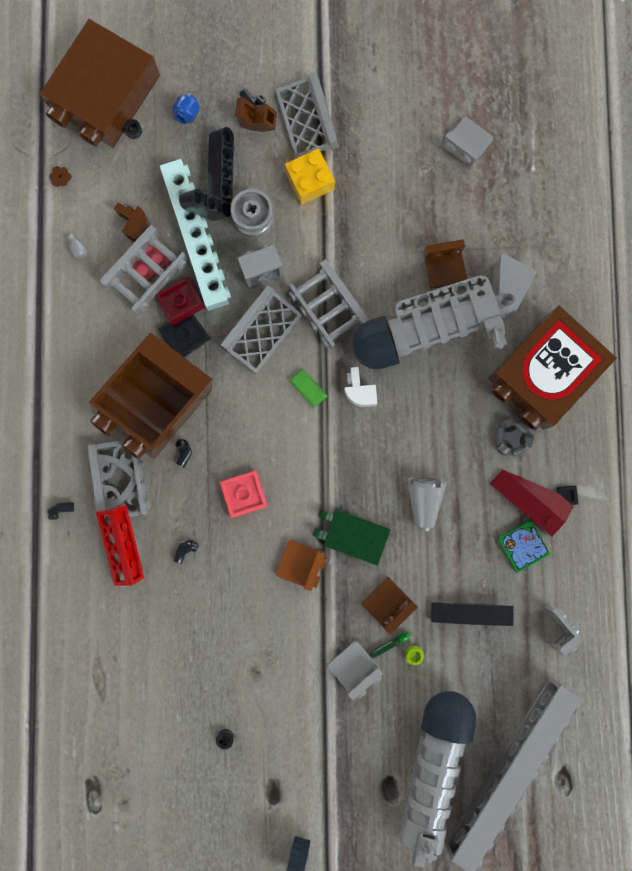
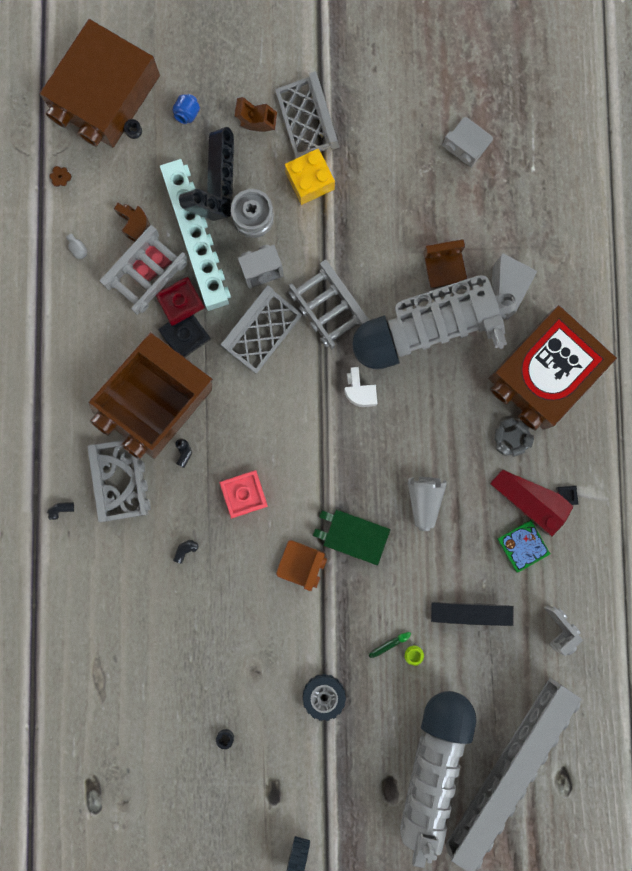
red fence [96,505,144,586] -> none
black arm [239,89,266,106] -> none
bright green tile [289,368,327,408] -> none
light grey bracket [328,641,383,700] -> none
reddish brown bracket [361,577,418,635] -> none
none -> black wheel [303,674,346,721]

